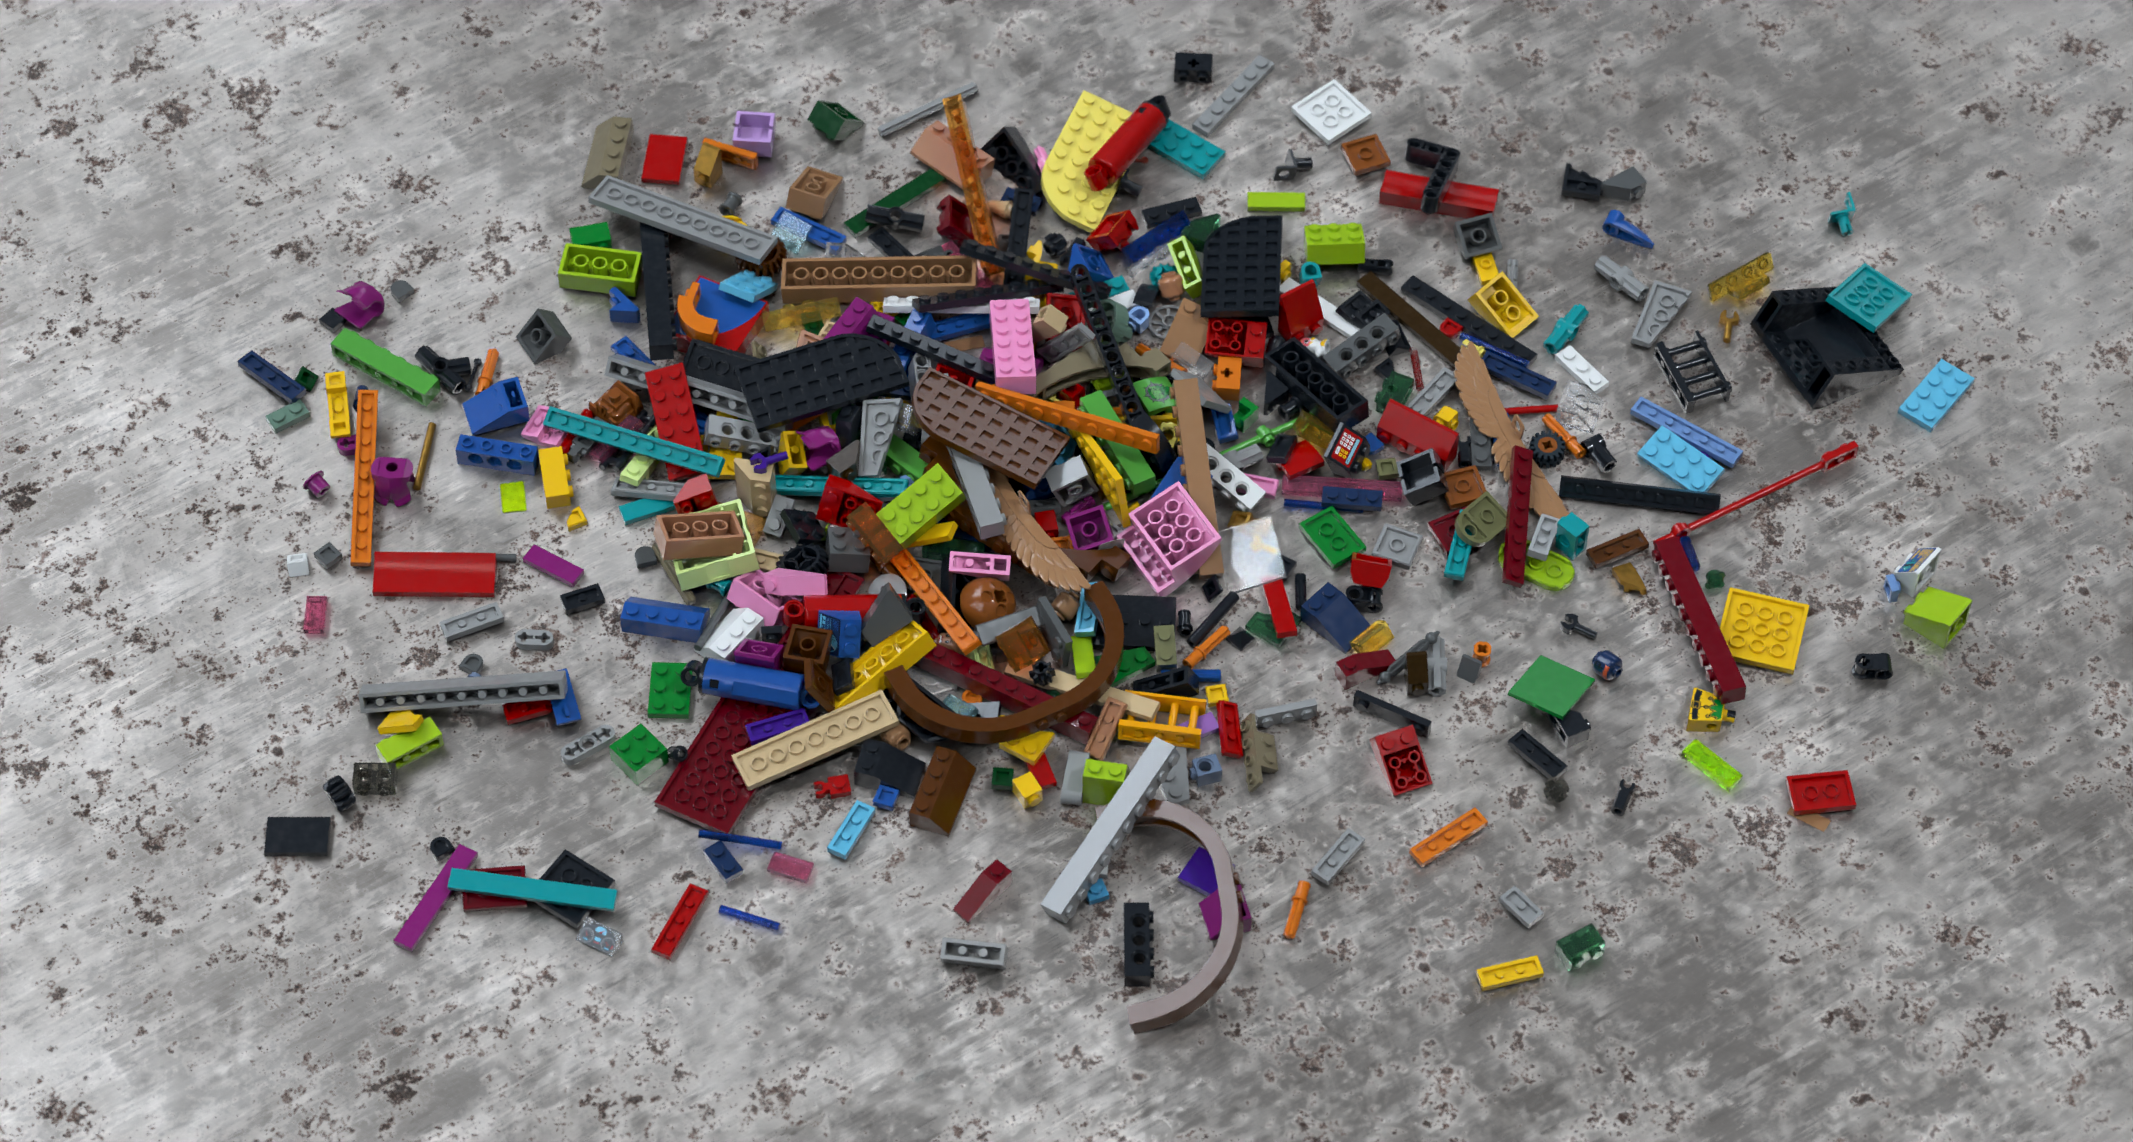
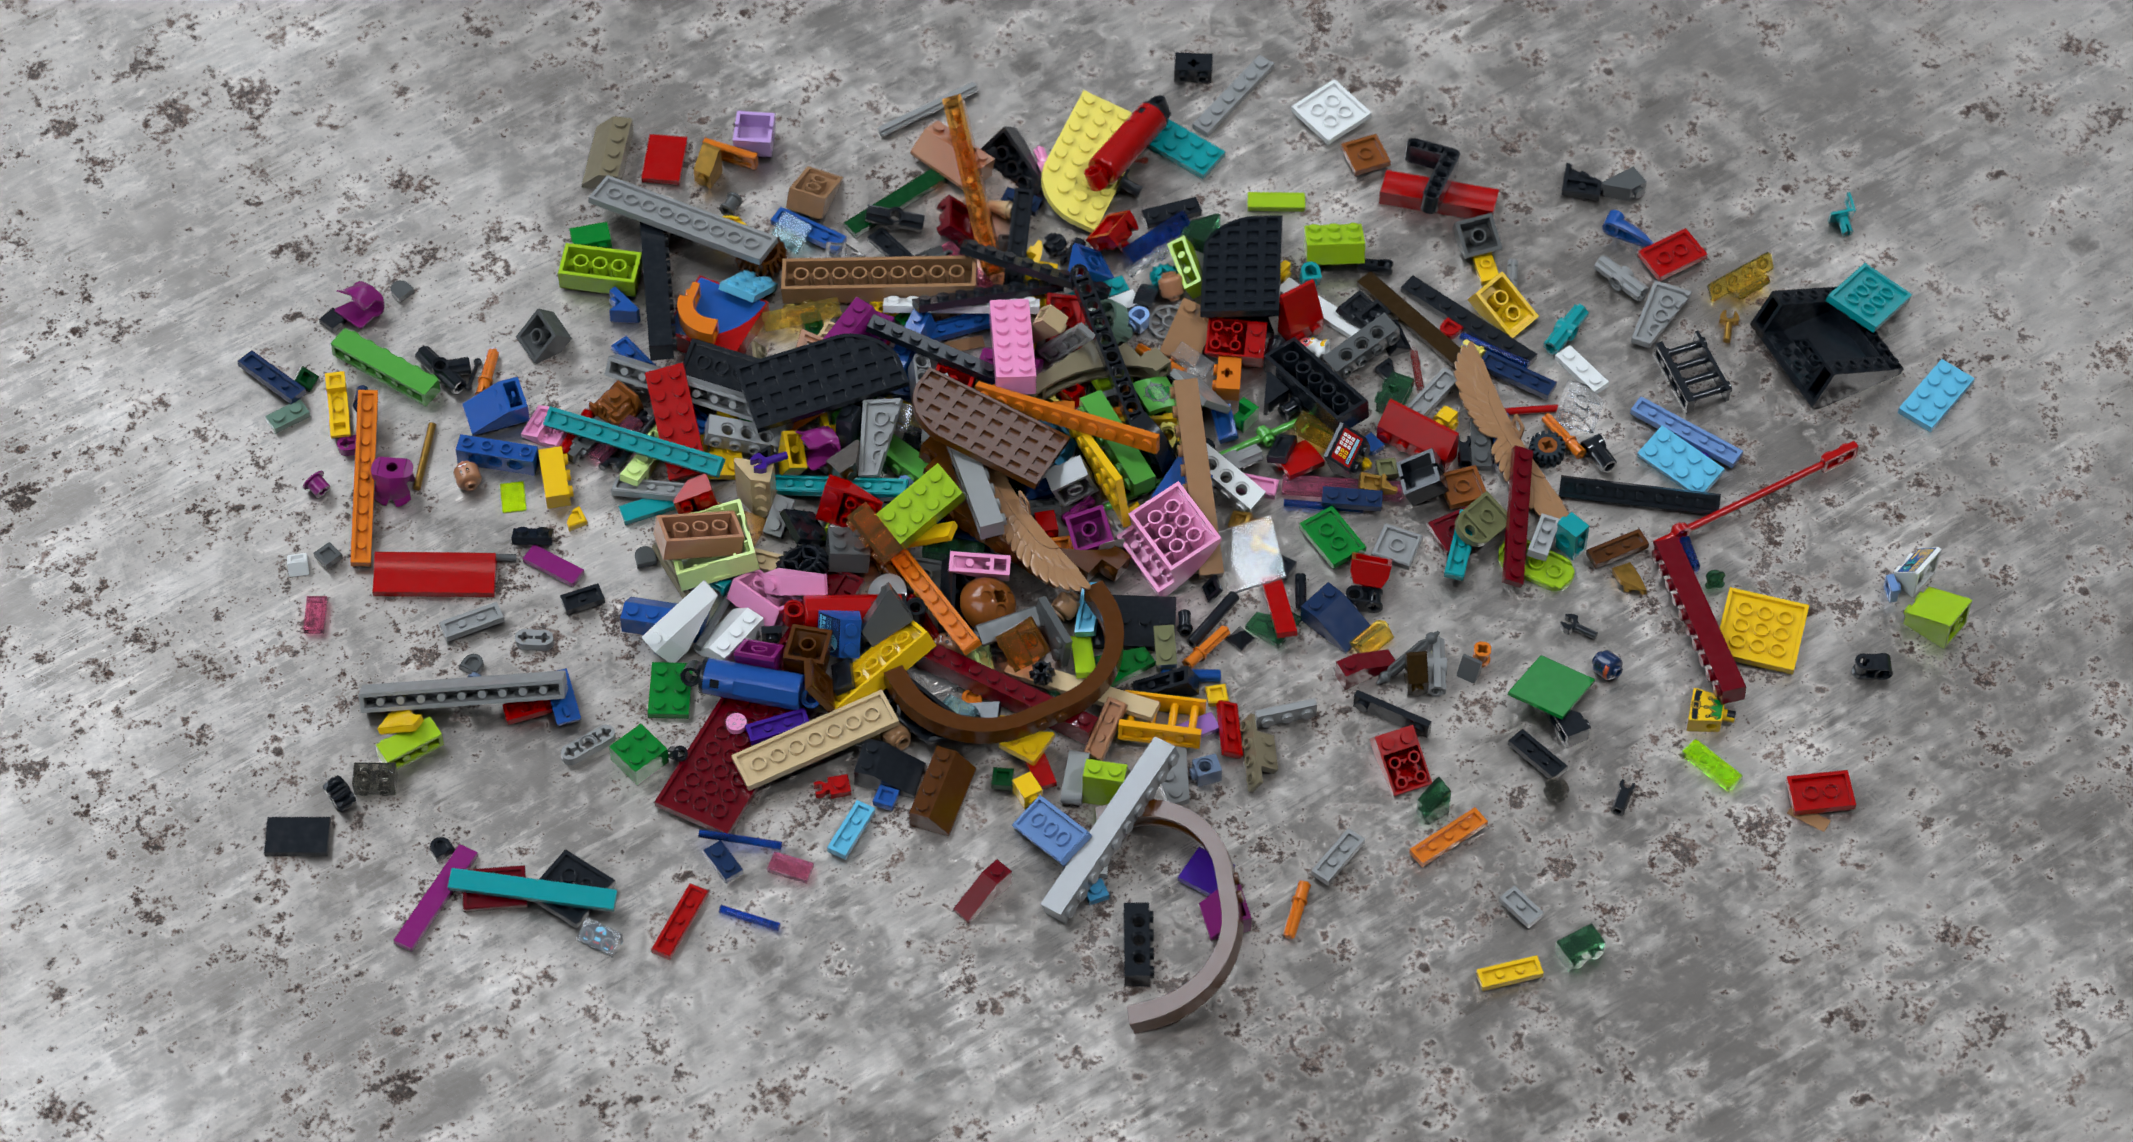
dark green slope [807,100,865,141] -> none
light grey brick [940,937,1008,970] -> none
black bracket [1273,149,1313,181] -> none
none -> nougat head [453,461,482,491]
none -> black plate [511,527,554,545]
none -> white wedge [641,580,718,663]
none -> bright pink tile [726,713,747,734]
none -> medium blue tile [1012,795,1092,866]
none -> pearl gold slope [1358,472,1398,495]
none -> clear green slope [1416,777,1451,825]
none -> red plate [1637,228,1708,282]

